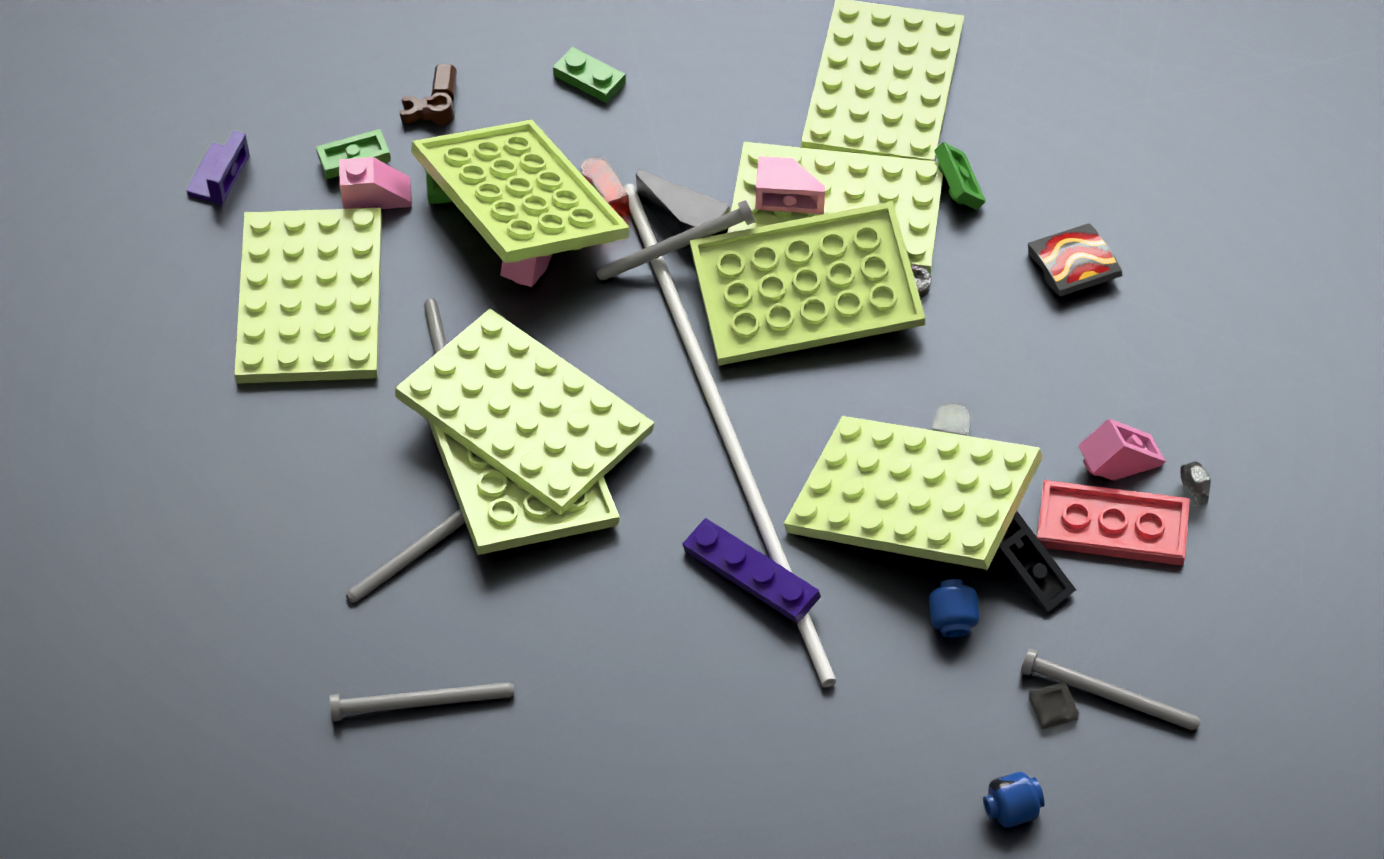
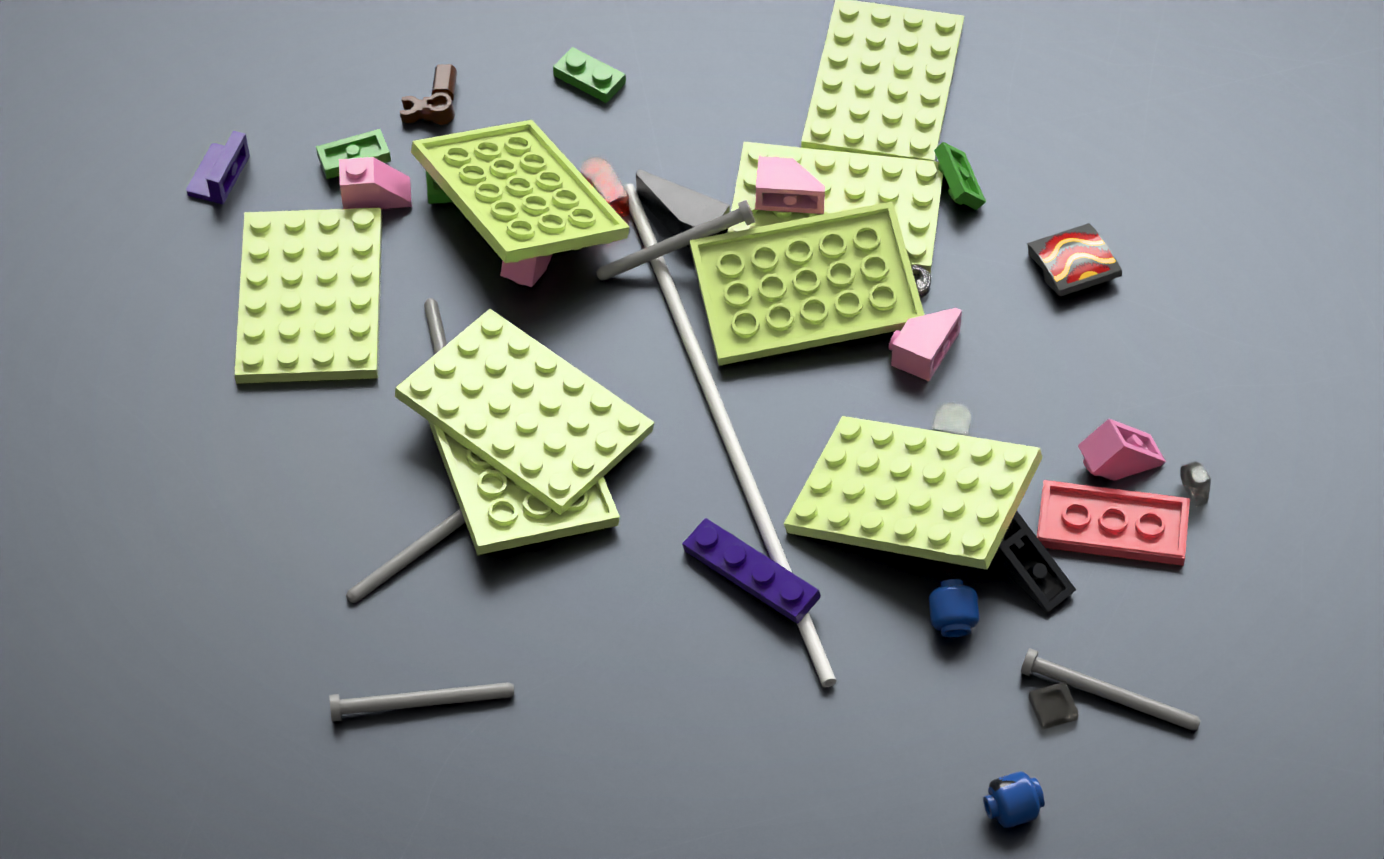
none -> bright pink slope [889,308,962,381]

